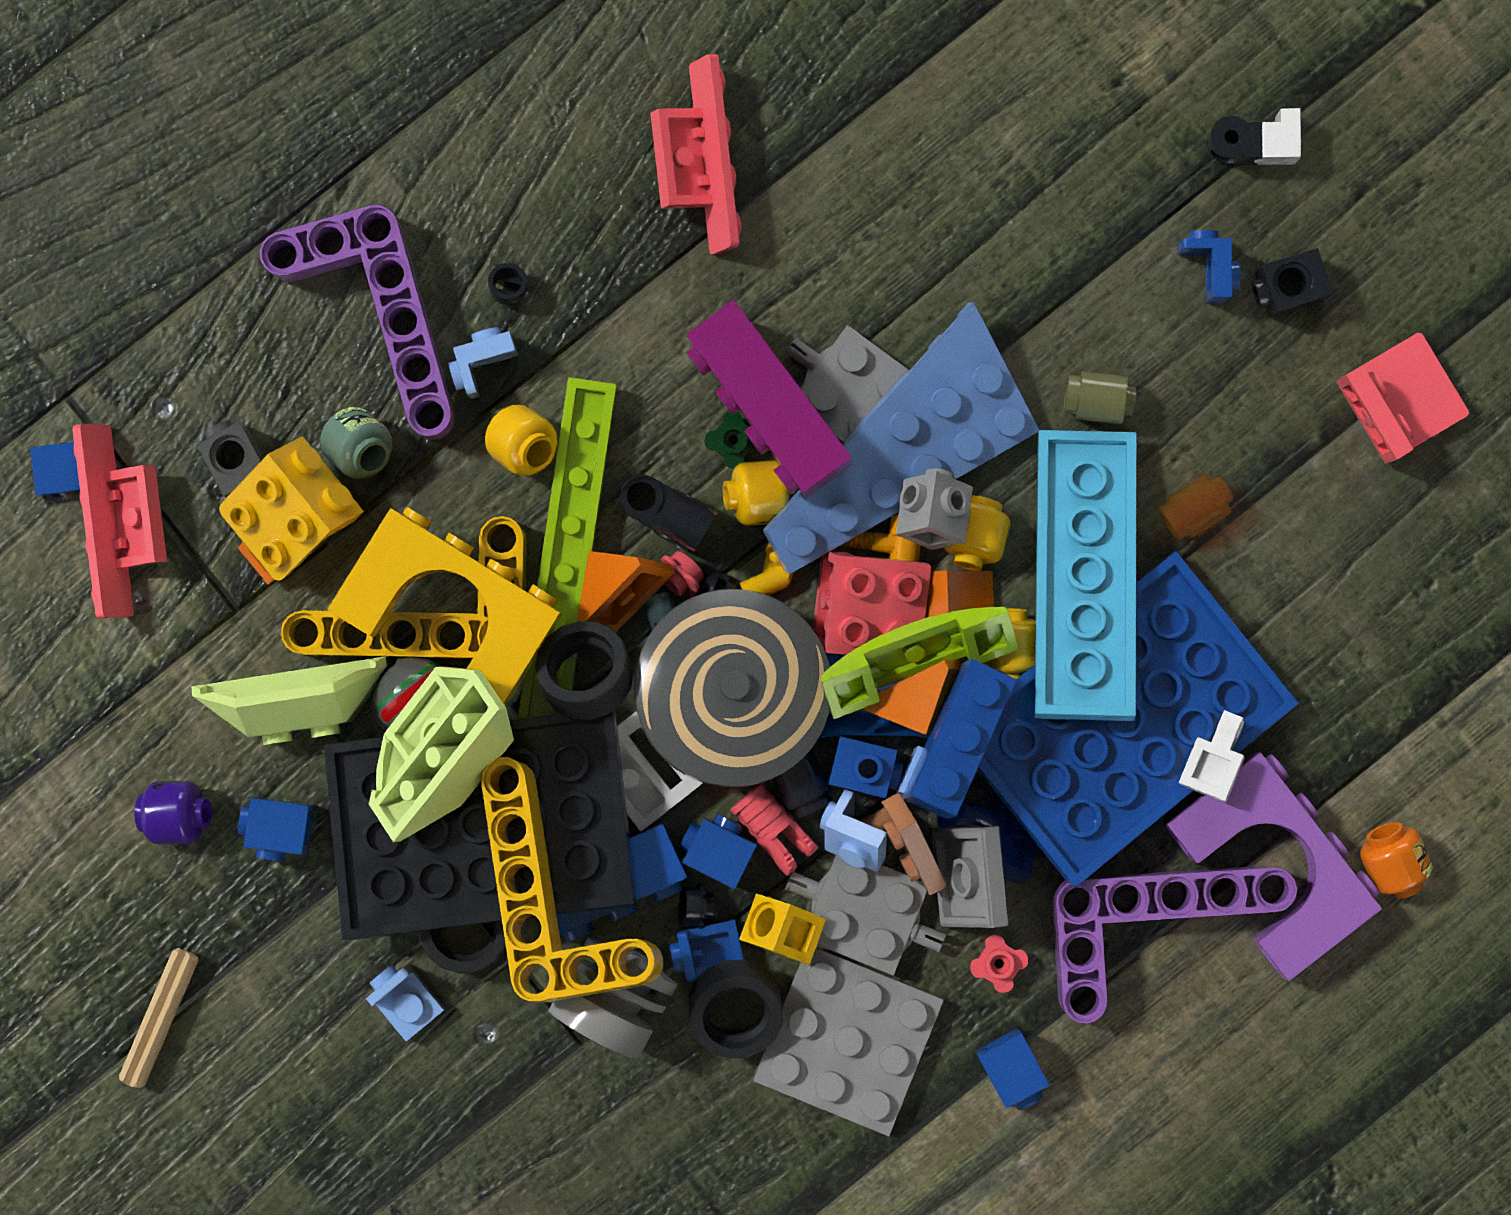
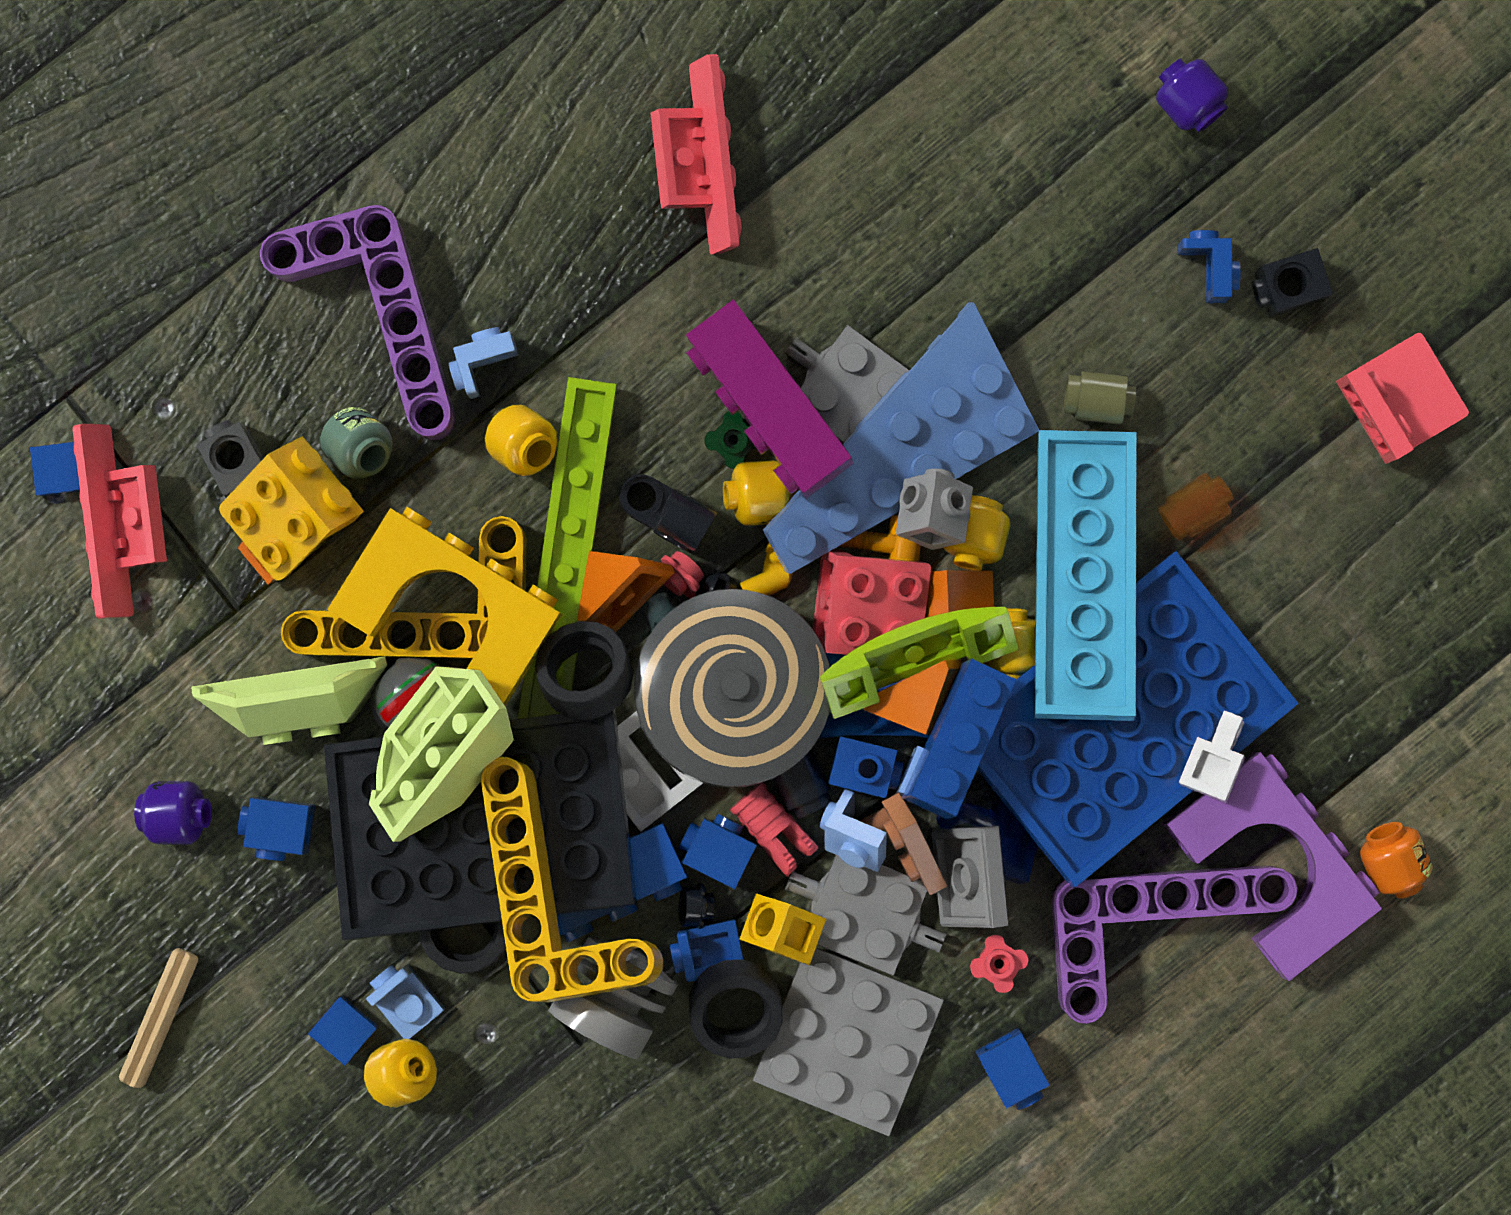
black hinge [488,263,527,305] -> none
leg [1206,108,1301,165] -> none
none -> blue tile [308,995,378,1066]
none -> yellow head [364,1039,437,1108]
none -> dark purple head [1156,58,1228,133]

